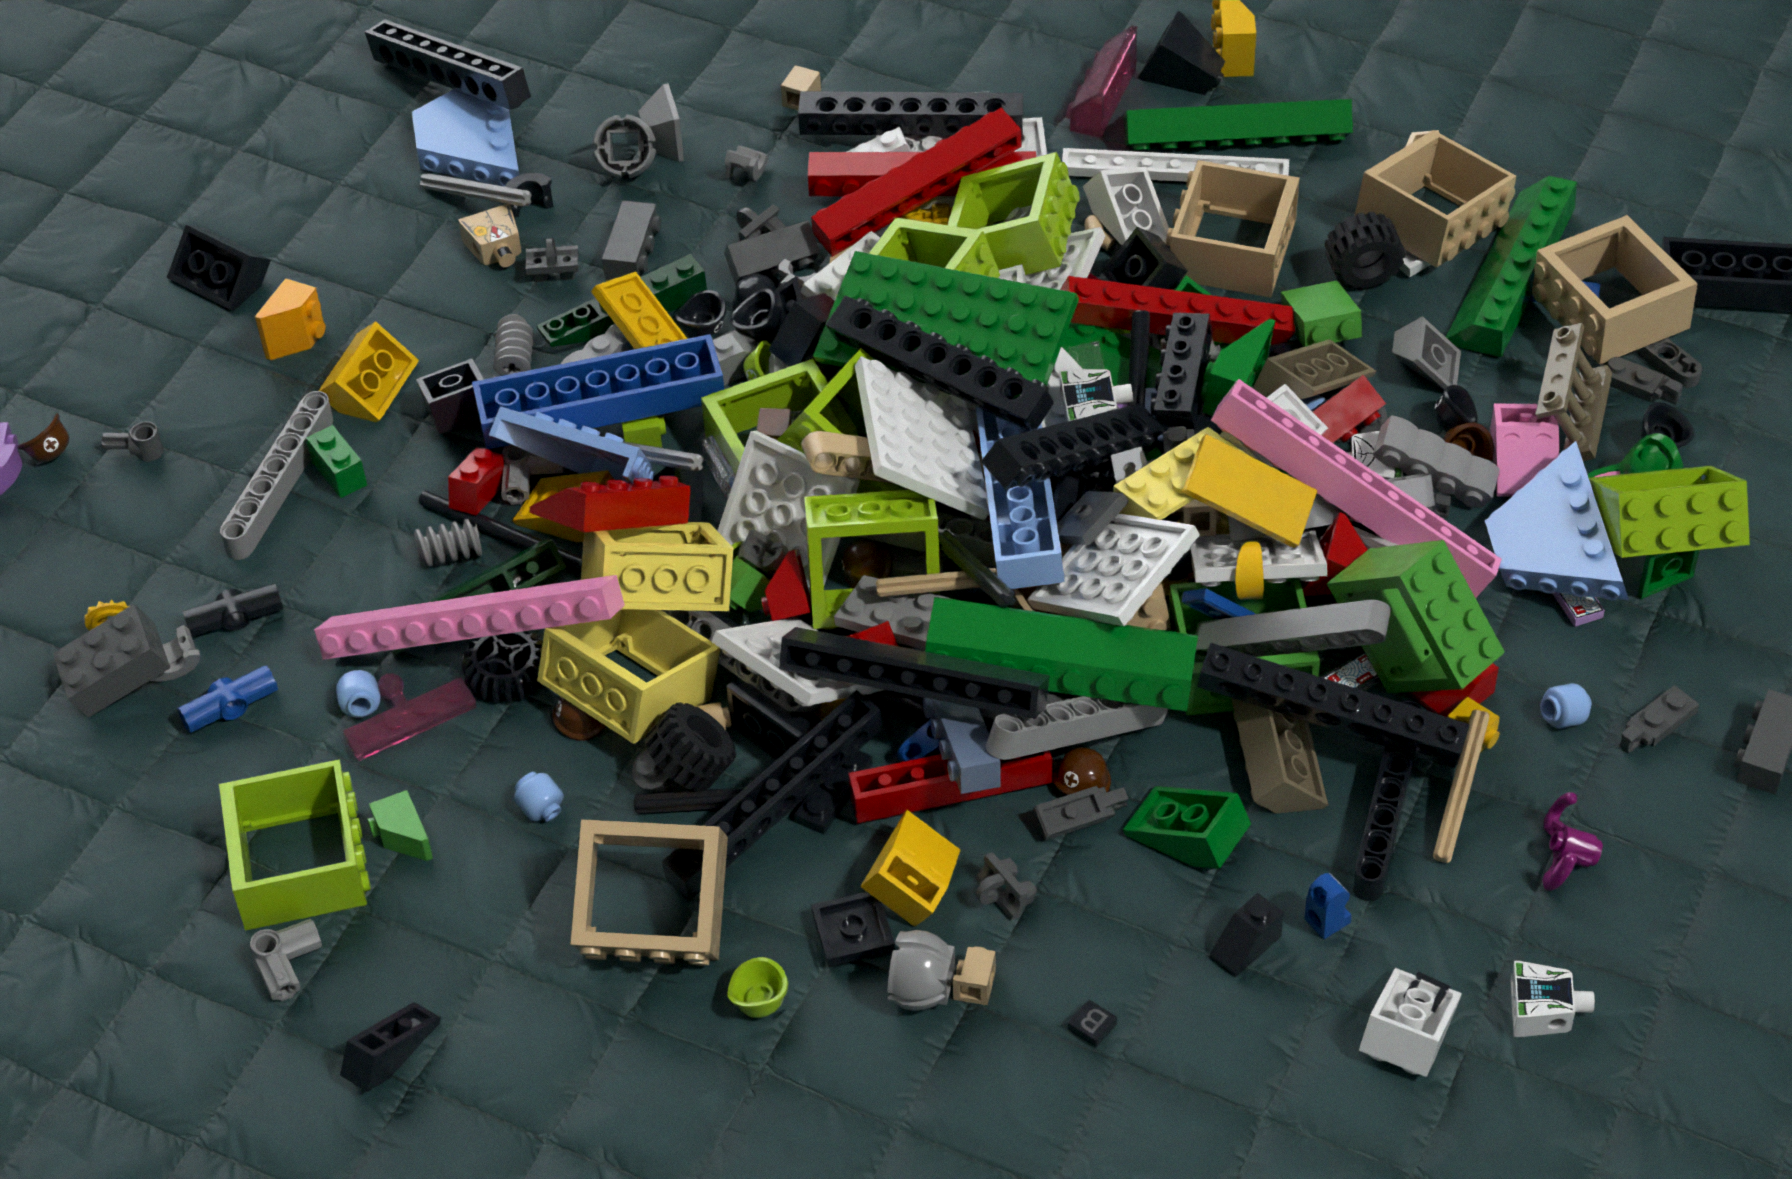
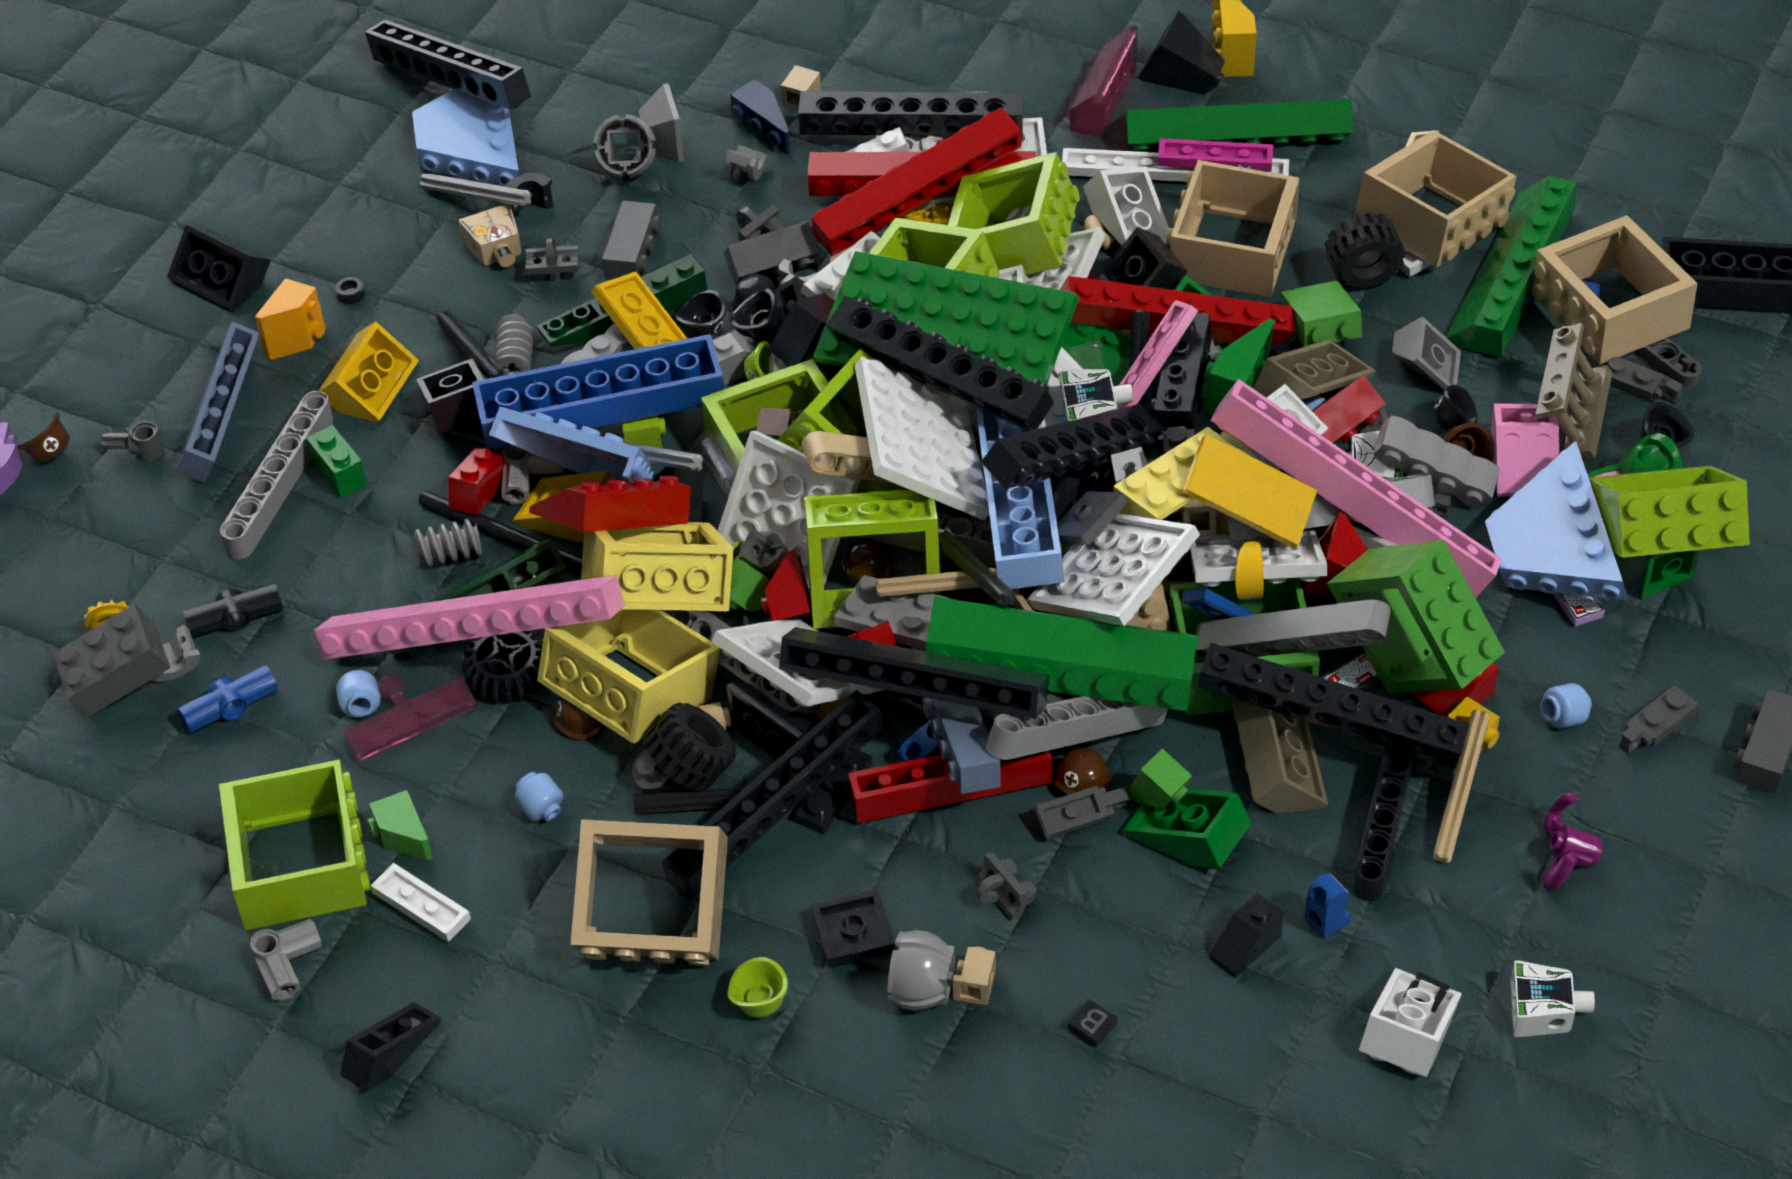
yellow slope [860,810,960,927] -> none
none -> sand blue brick [176,322,259,483]
none -> black tile [335,277,365,304]
none -> white plate [370,863,471,942]
none -> black axle [436,310,504,379]
none -> dark blue slope [730,79,790,154]
none -> bright pink tile [1117,300,1198,408]
none -> bright green slope [1127,748,1192,810]
none -> dark pink plate [1158,138,1273,172]

